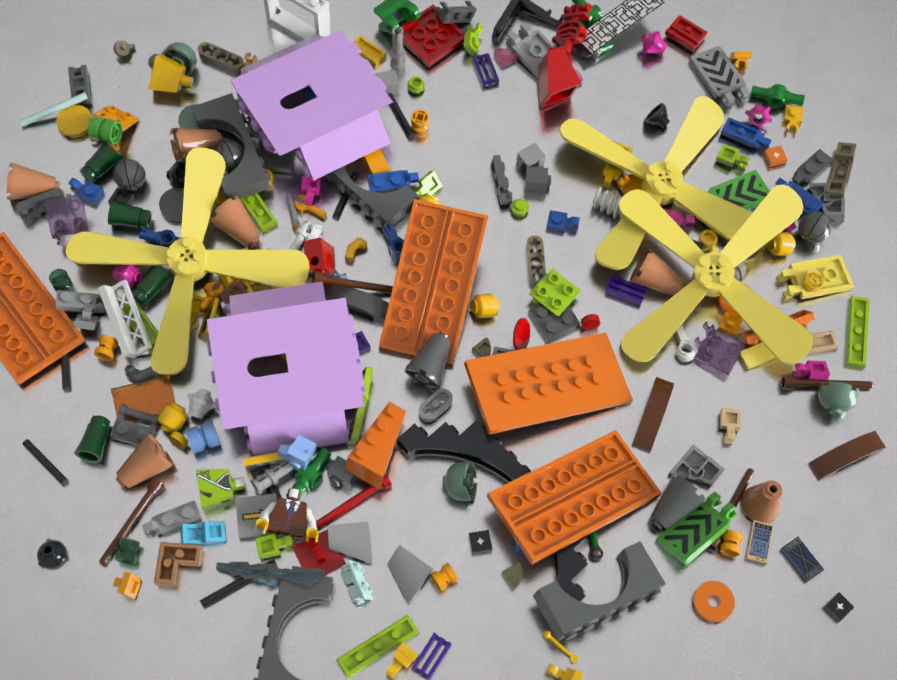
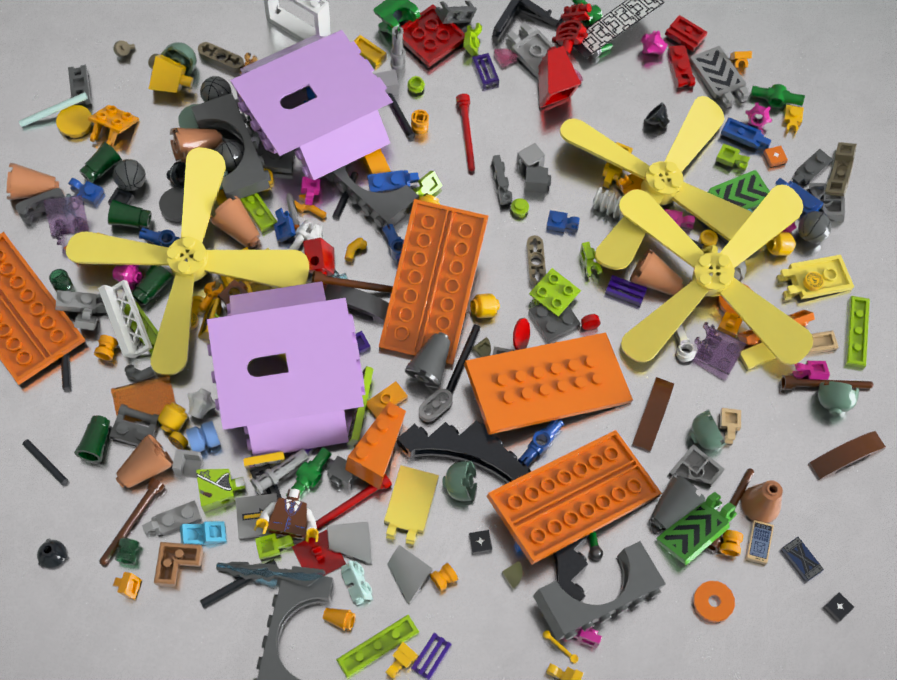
bright green wheel [87,116,123,144] -> none
light blue brick [278,435,316,470] -> none
none -> light grey panel [172,449,203,477]
none -> dark grey piece [200,76,232,102]
none -> blue plate [274,208,296,242]
none -> light orange cone [323,608,356,631]
none -> light orange plate [366,381,408,419]
none -> light yellow tile [384,465,439,546]
none -> black bar [446,324,481,393]
none -> red piece [456,94,475,172]
none -> blue pin [518,419,564,467]
none -> dark pink plate [574,628,602,648]
none -> lime plate [580,242,602,277]
none -> red plate [667,45,695,88]
none -> sand green cylinder [690,409,726,450]

